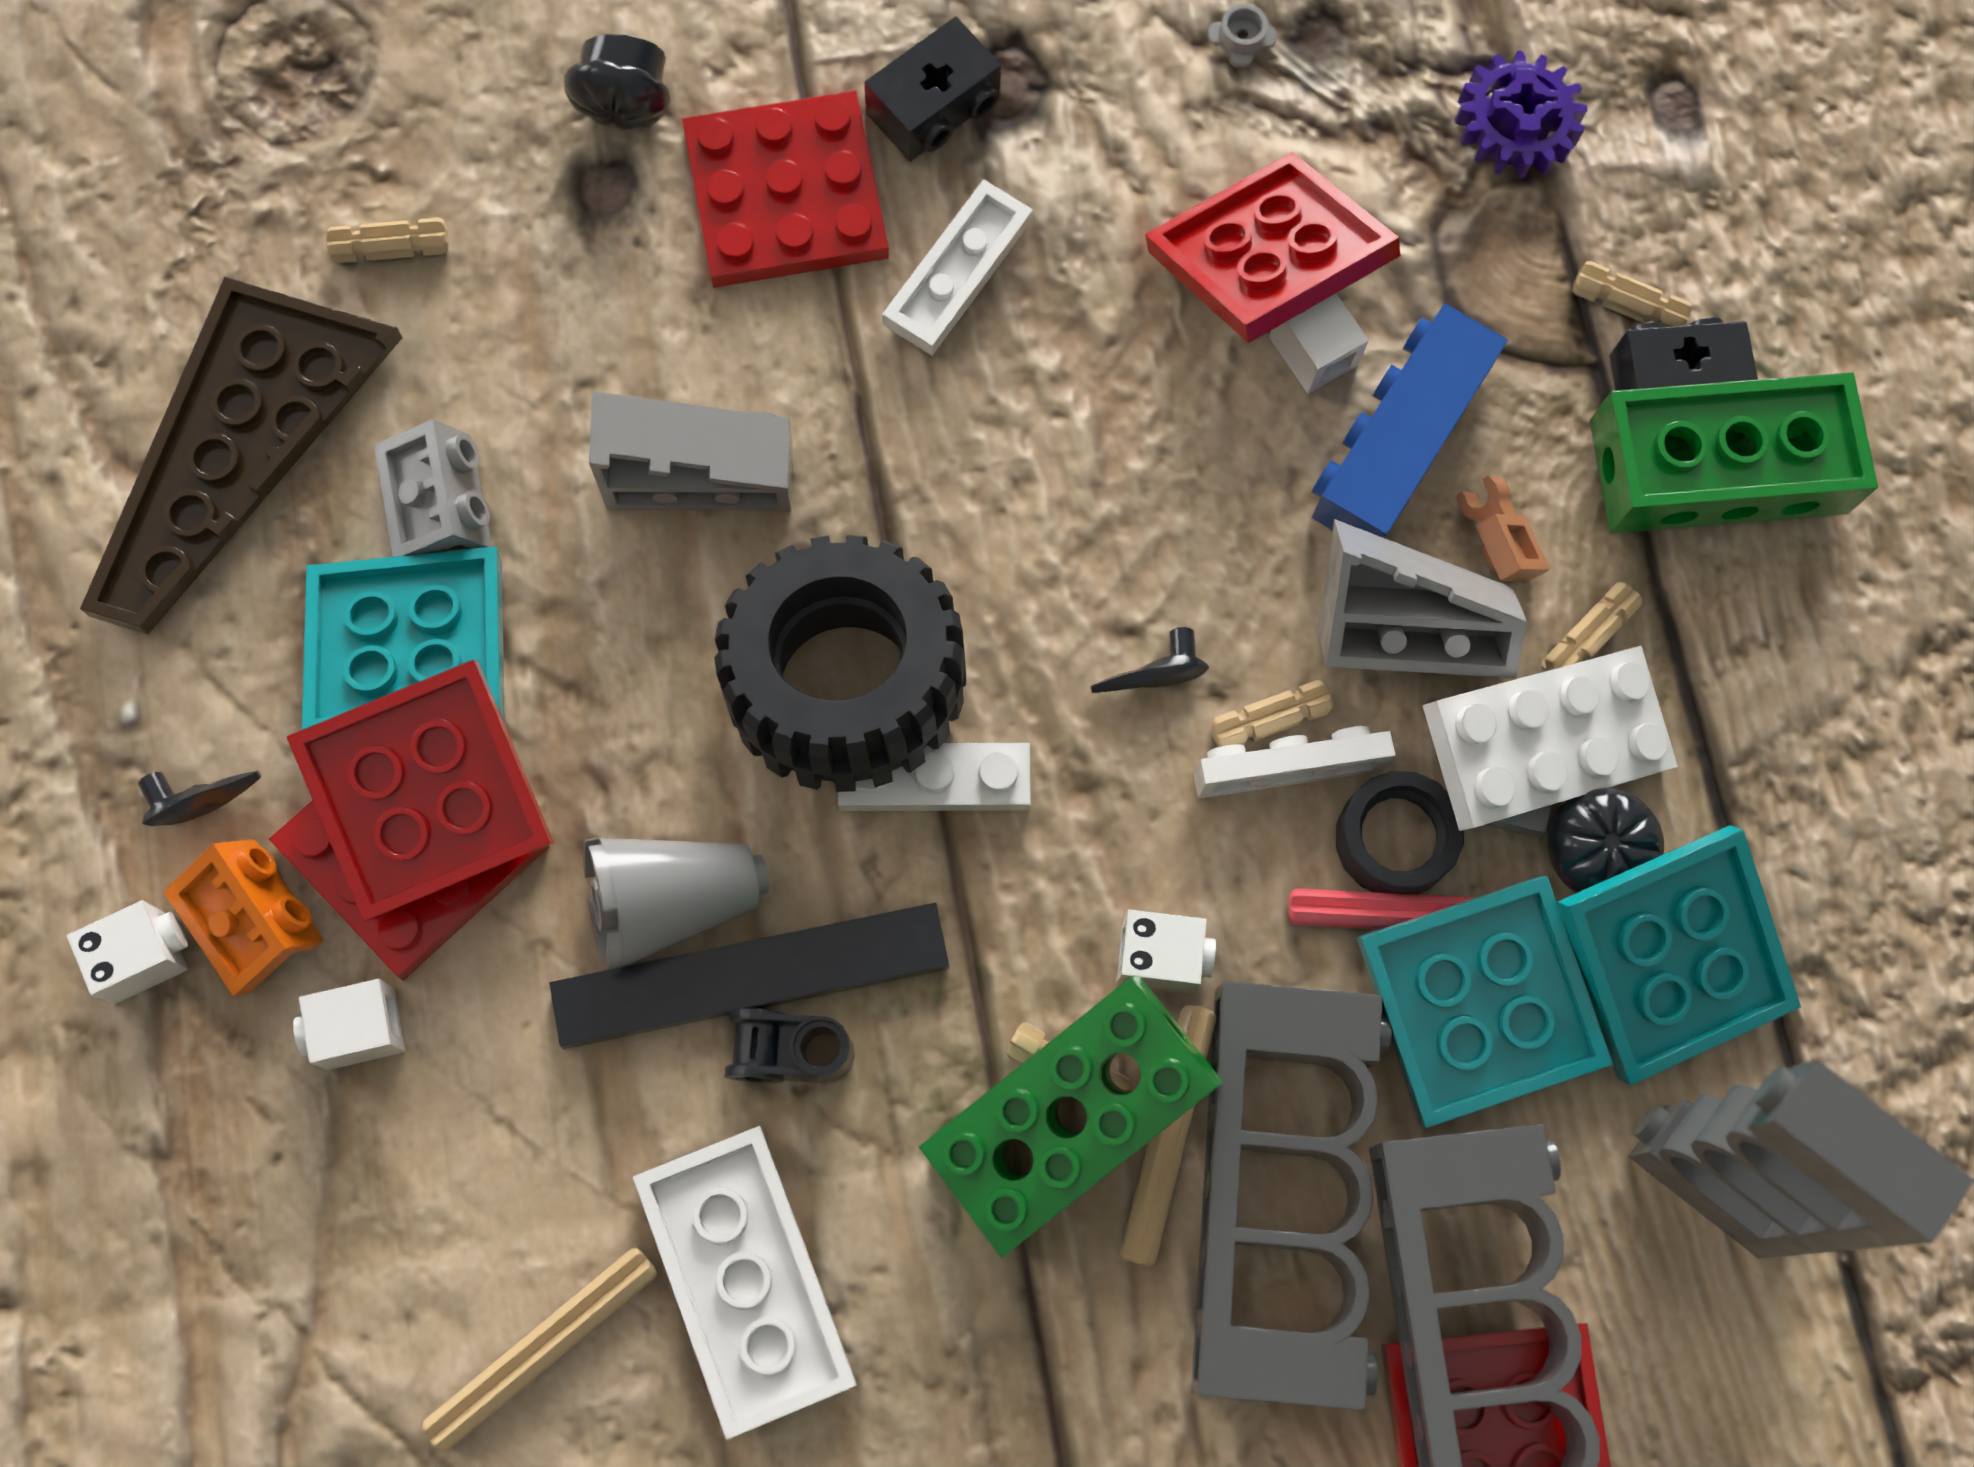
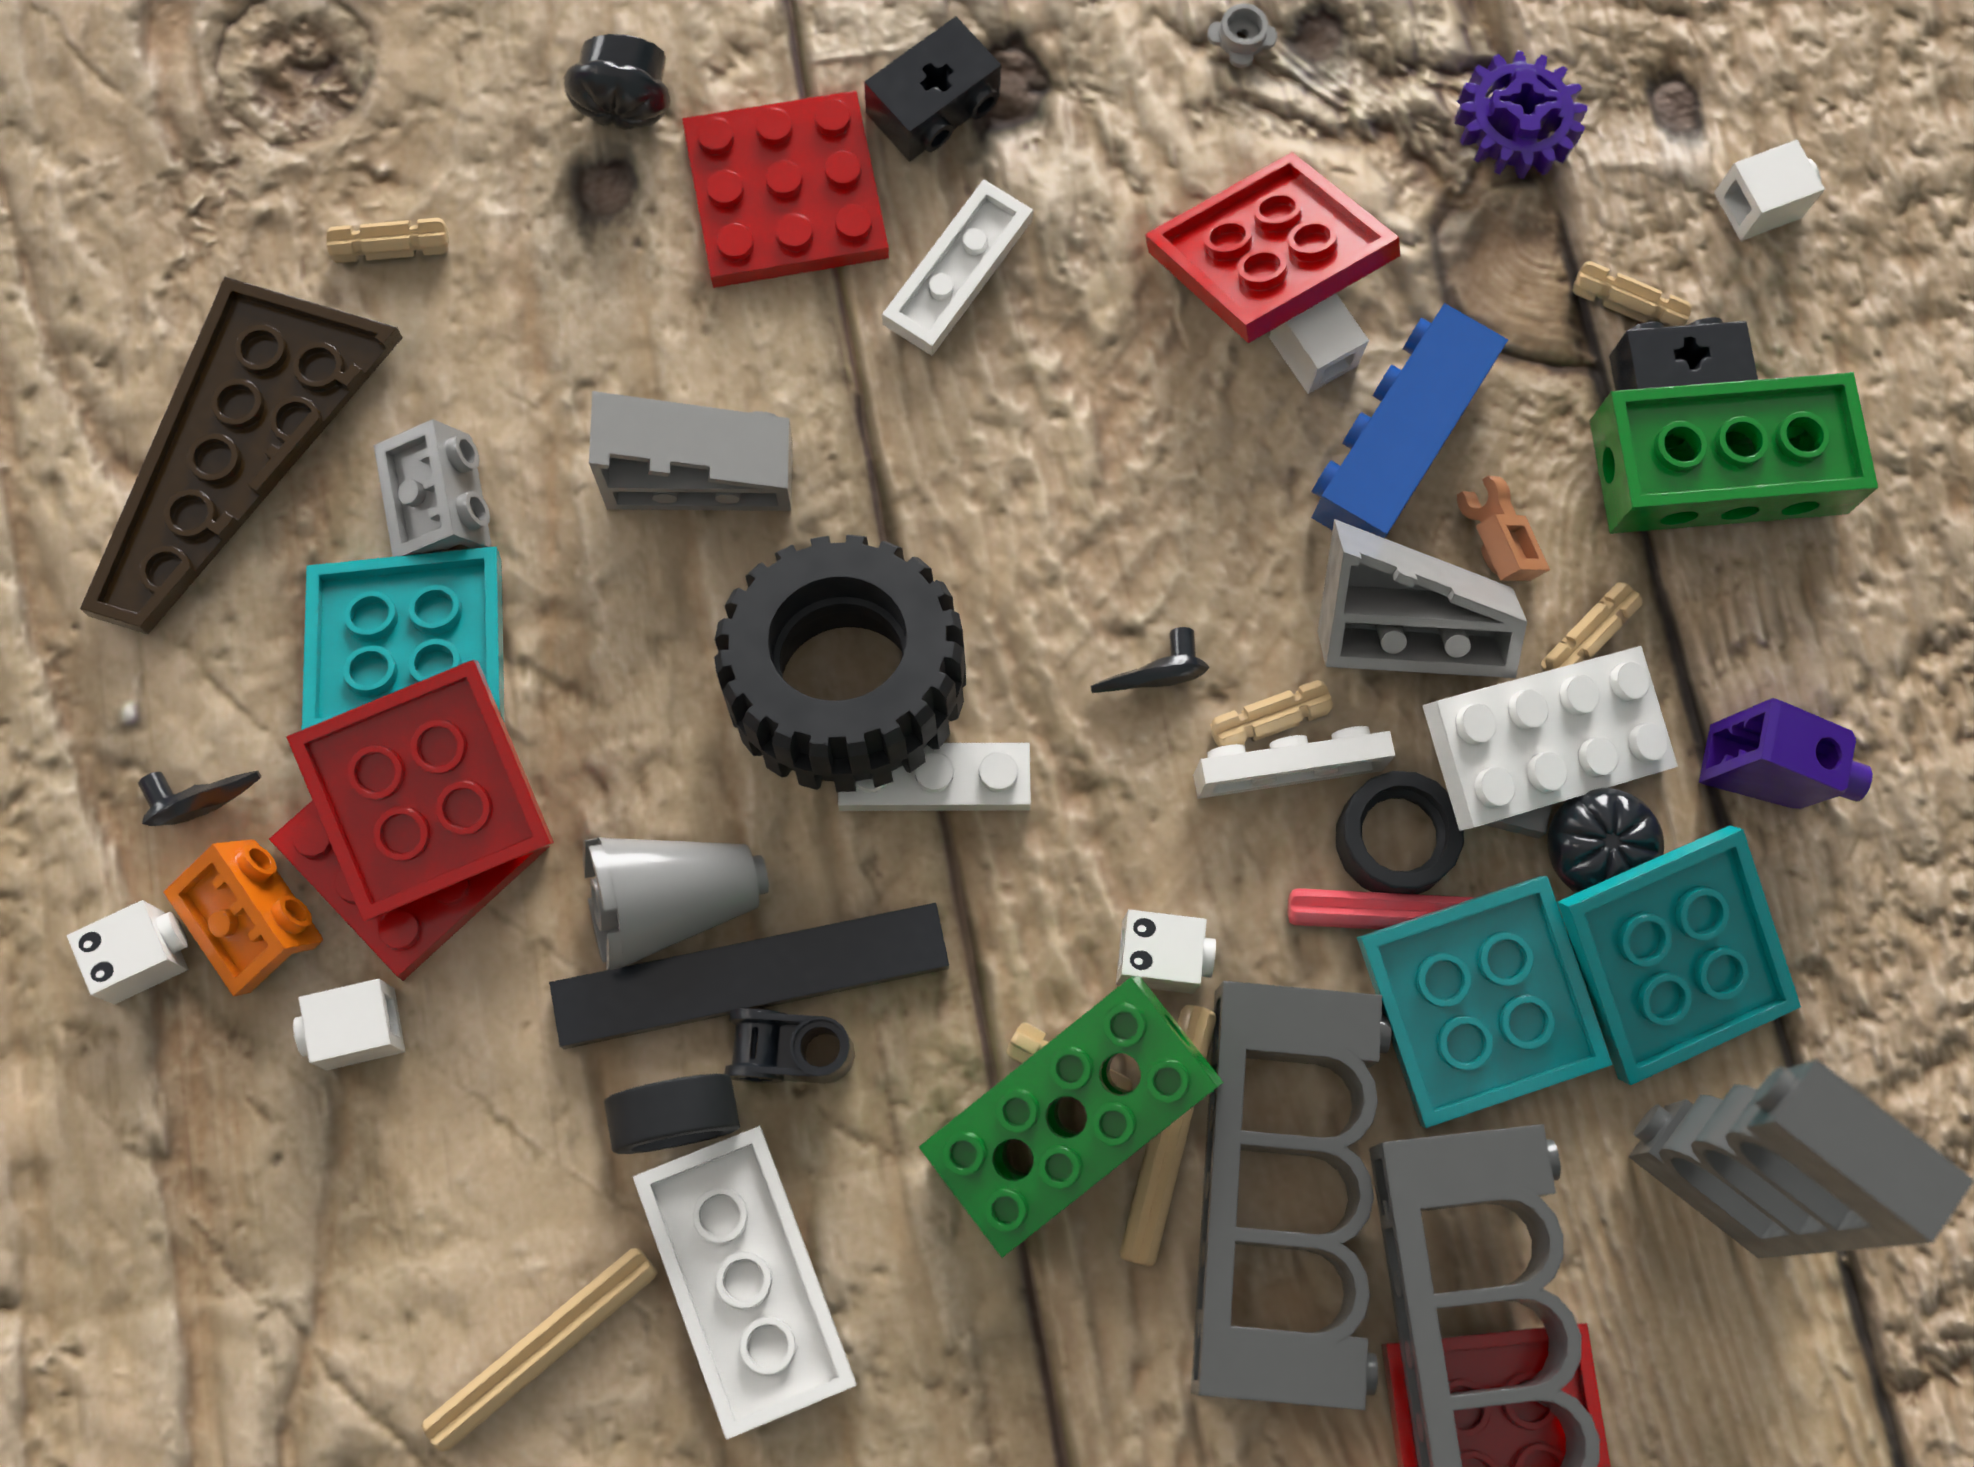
none -> black tyre [604,1074,740,1154]
none -> dark purple torso [1699,698,1873,809]
none -> white brick [1714,140,1825,241]

